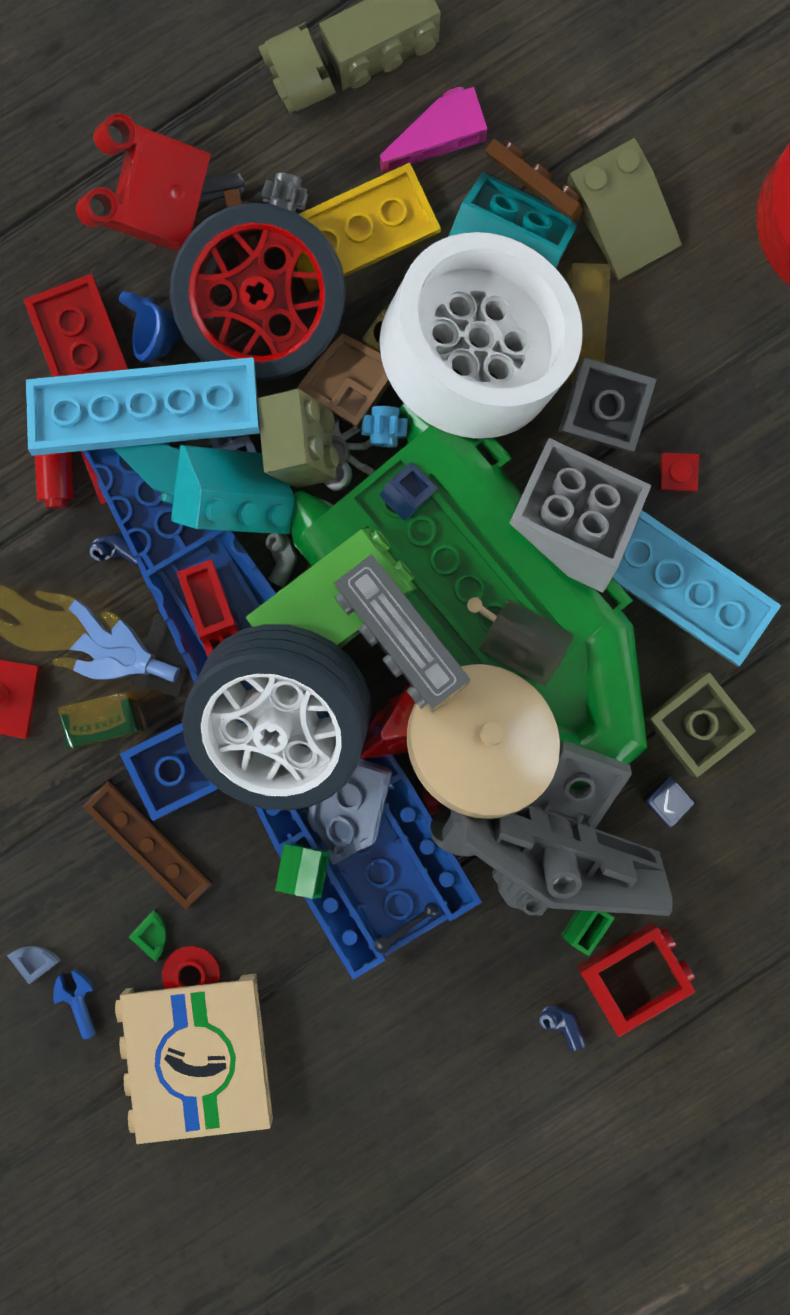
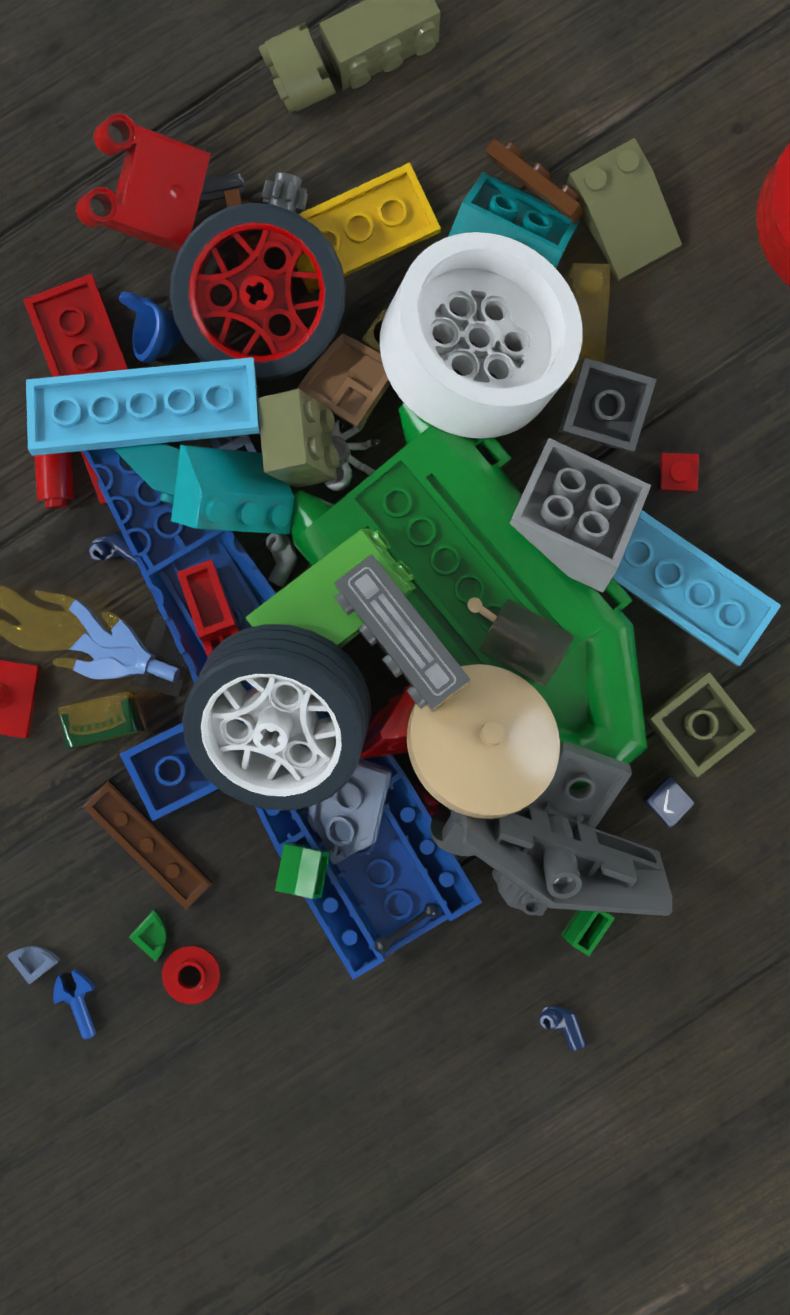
tan panel [115,974,273,1144] -> none
dark azure gear [362,406,408,448] -> none
dark pink slope [380,87,487,174] -> none
dark blue slope [380,462,438,521] -> none
red window [577,922,695,1037] -> none

